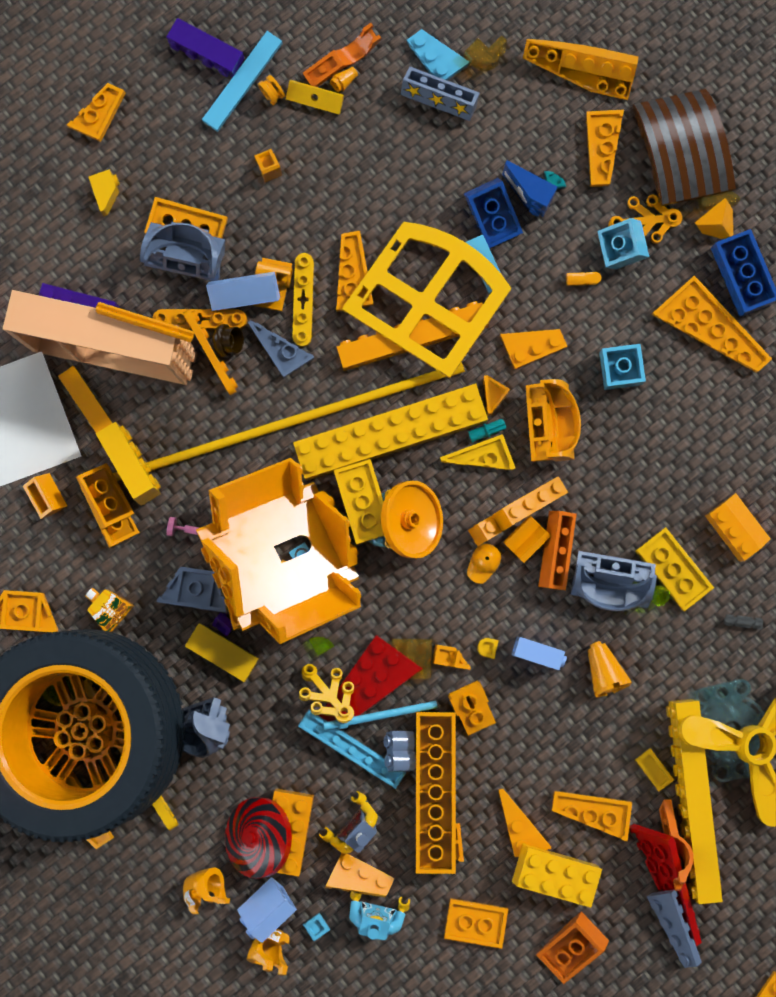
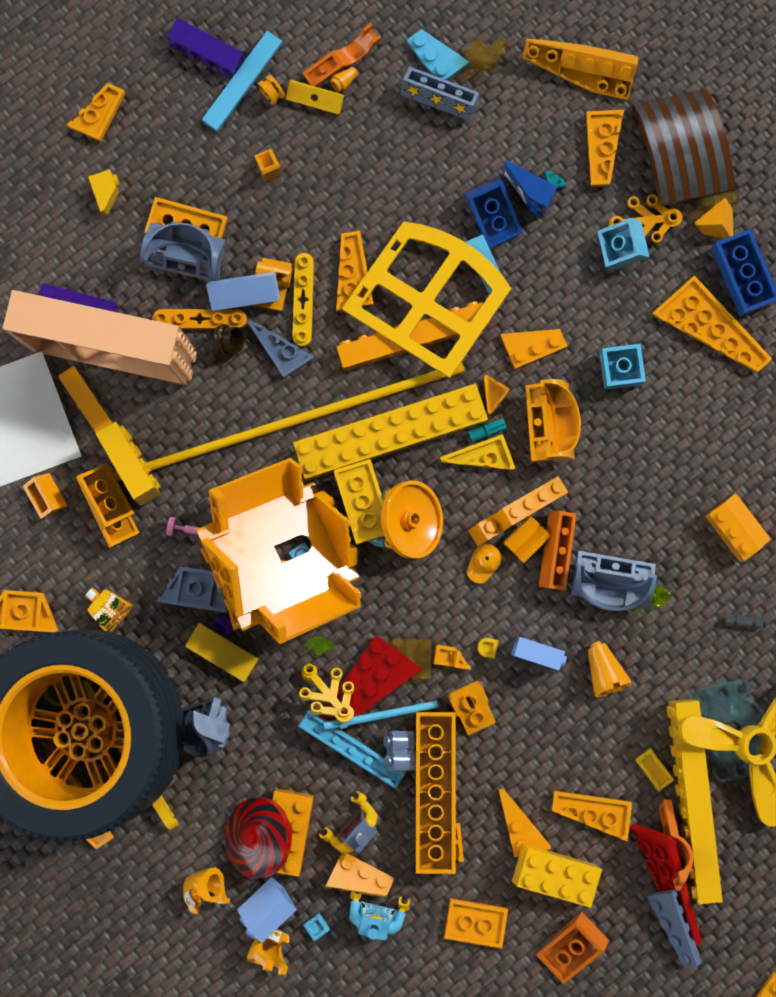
light orange axle [95,302,194,342] -> none
light orange piece [183,309,238,396] -> none
light orange bar [566,272,602,286] -> none
yellow piece [635,527,714,612] -> none

